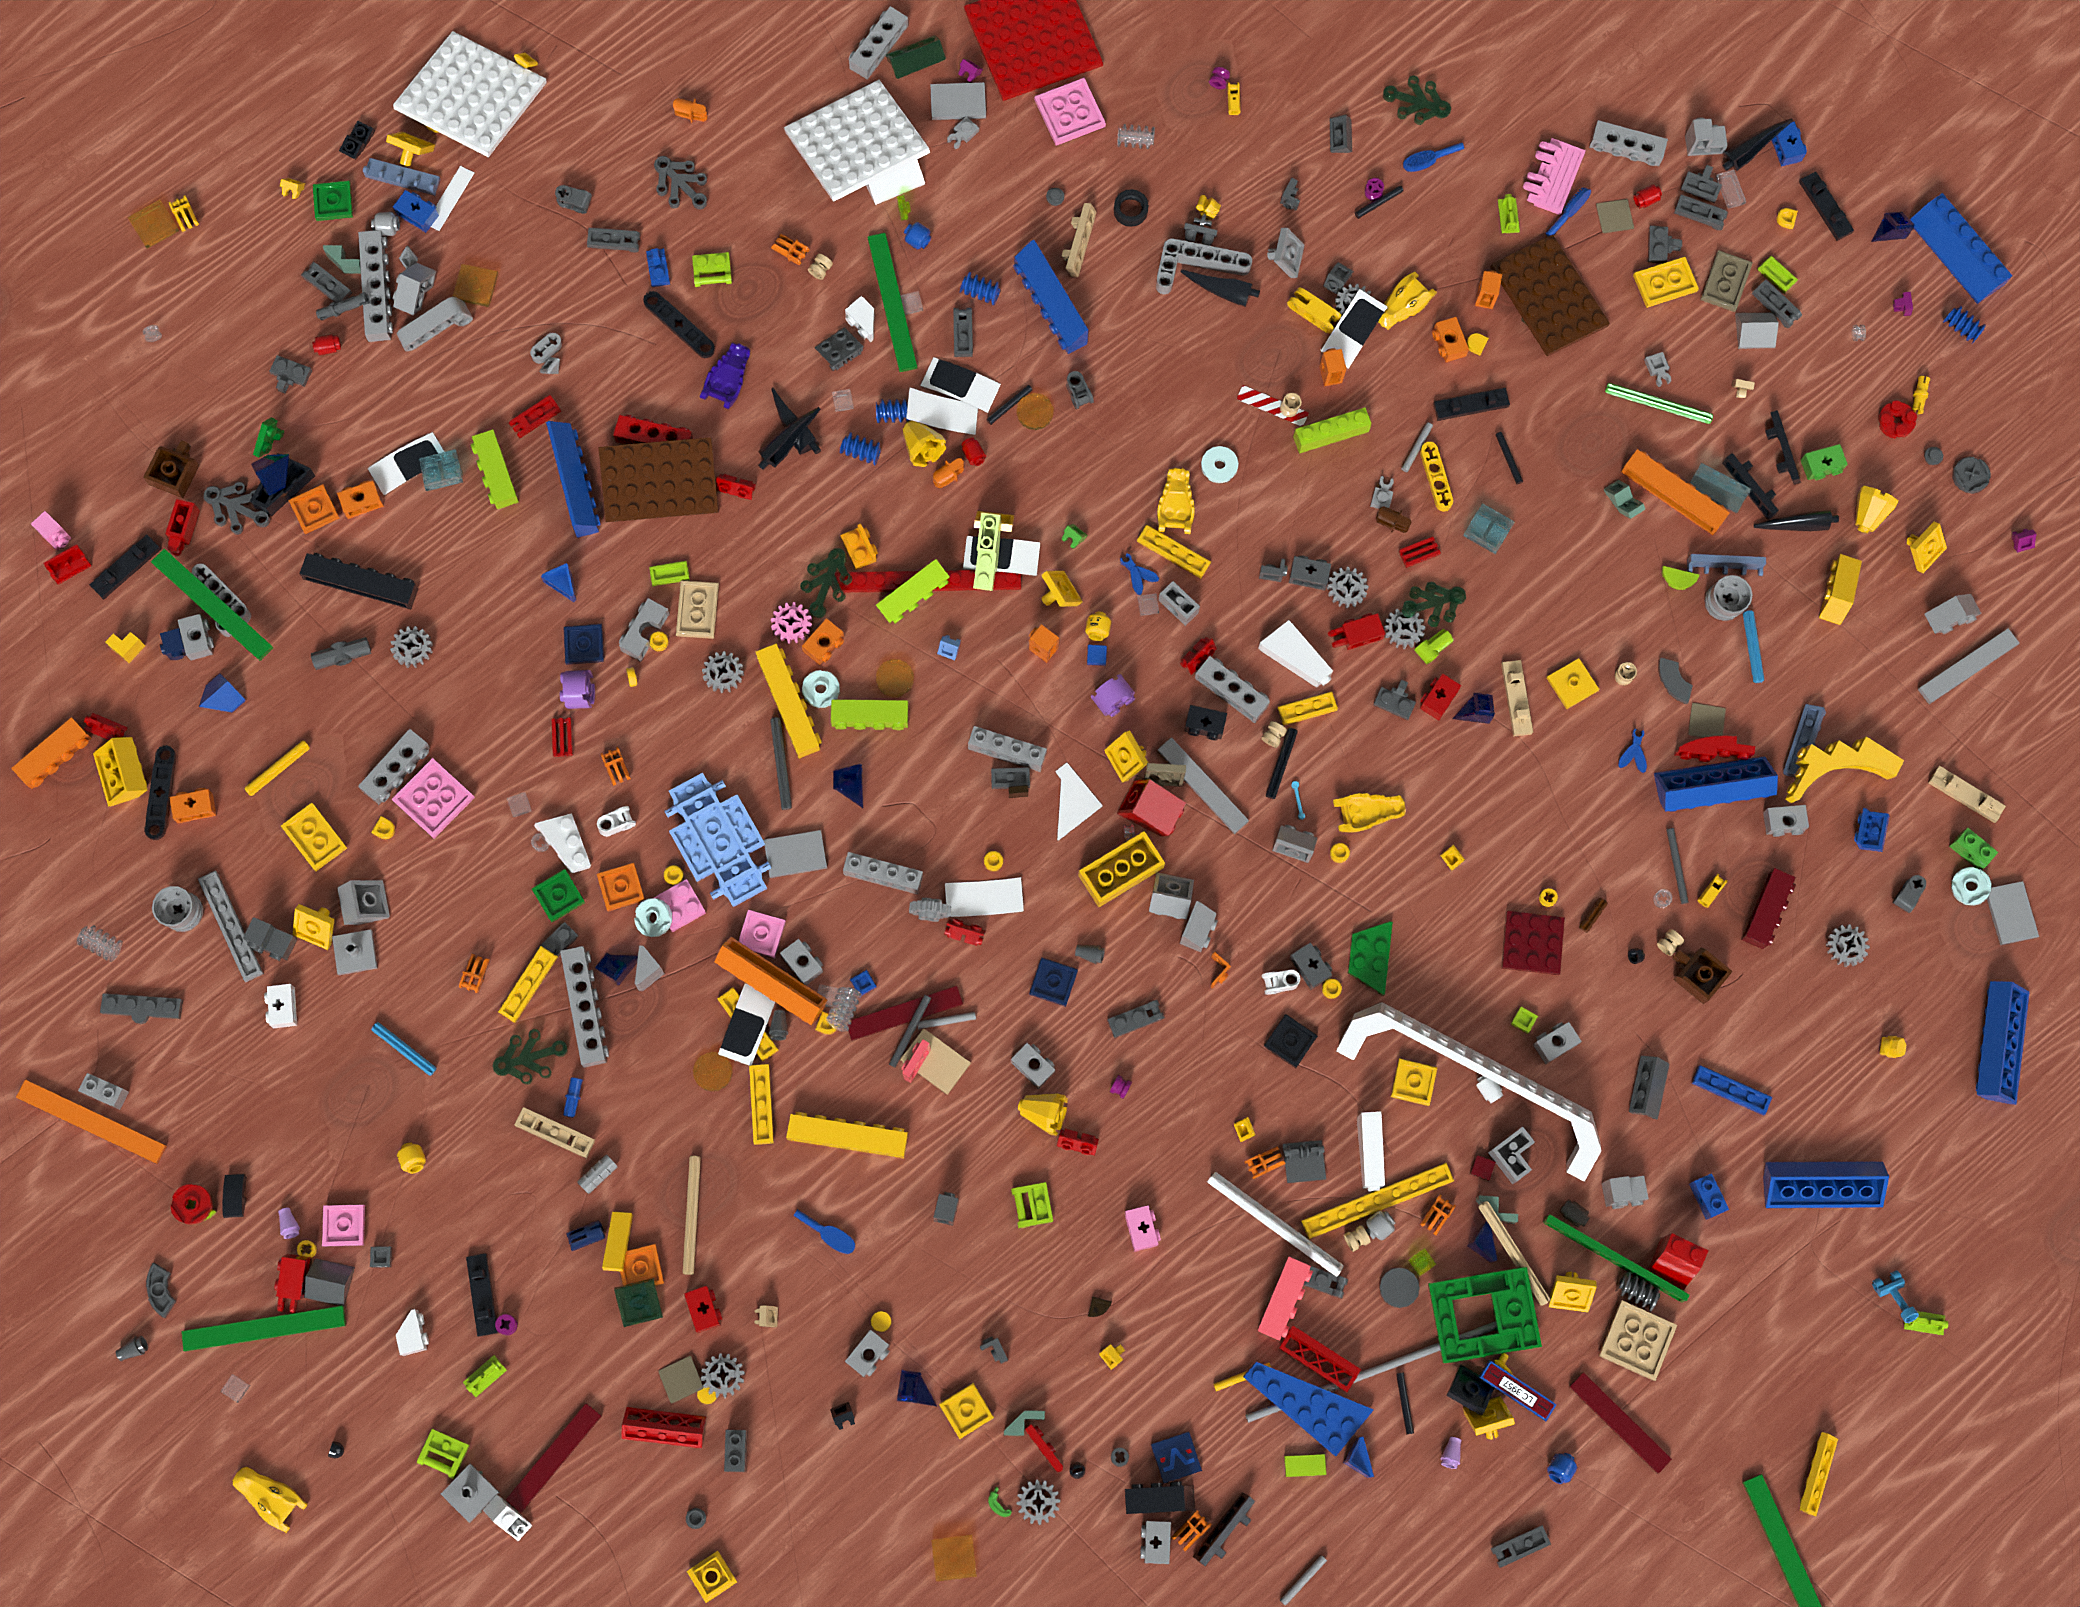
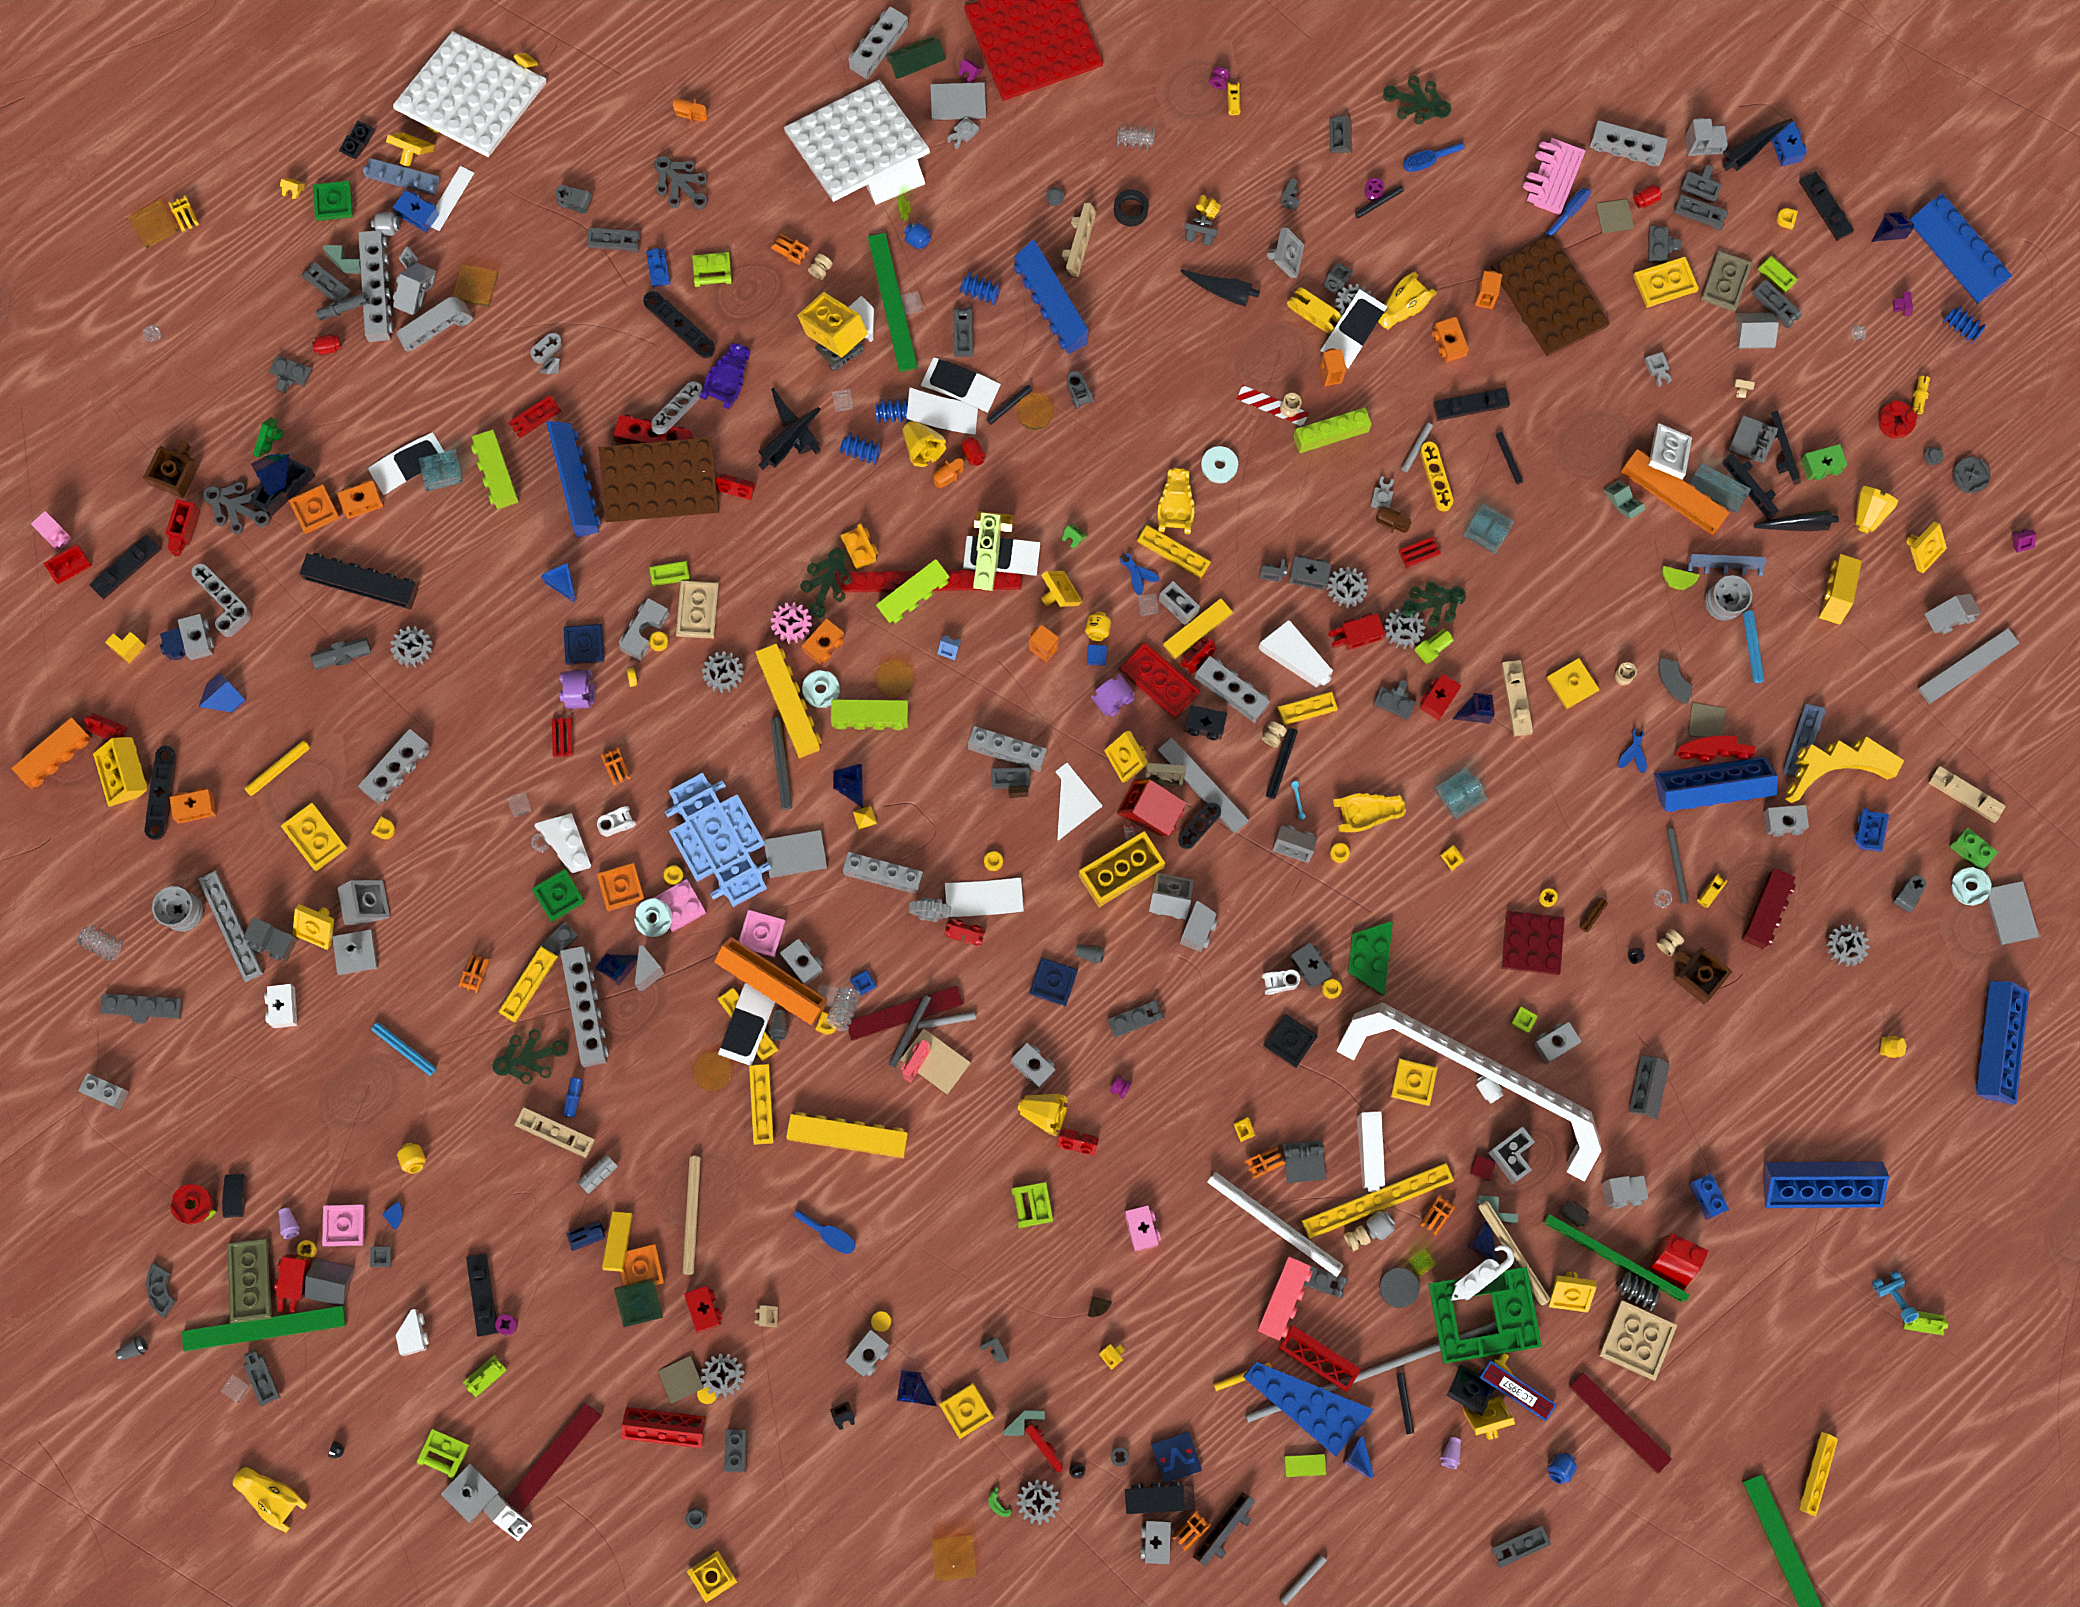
orange tile [16,1080,167,1164] -> none
green tile [151,549,273,661] -> none
bright pink plate [392,758,475,839] -> none
dark grey brick [933,1192,959,1226] -> none
bright pink plate [1034,78,1106,146] -> none
light grey beam [1156,239,1252,294] -> none
orange bracket [1210,952,1231,988] -> none
yellow tile [1467,333,1489,356] -> none
lime hinge [1498,194,1520,233] -> none
axle [1605,383,1713,424] -> none
blue tile [1691,1065,1772,1116] -> none
clear tile [1716,170,1746,209] -> none
none -> olive tile [227,1238,272,1324]
none -> dark grey hinge [243,1349,281,1406]
none -> blue tile [382,1202,403,1230]
none -> light grey beam [652,382,702,434]
none -> yellow piece [797,292,868,358]
none -> yellow slope [853,806,877,830]
none -> red tile [1119,642,1201,719]
none -> yellow tile [1163,598,1233,659]
none -> black beam [1178,803,1221,850]
none -> clear light blue plate [1434,768,1488,821]
none -> white plate [1450,1245,1514,1301]
none -> white plate [1648,423,1692,479]
none -> dark grey hinge [1729,415,1779,463]

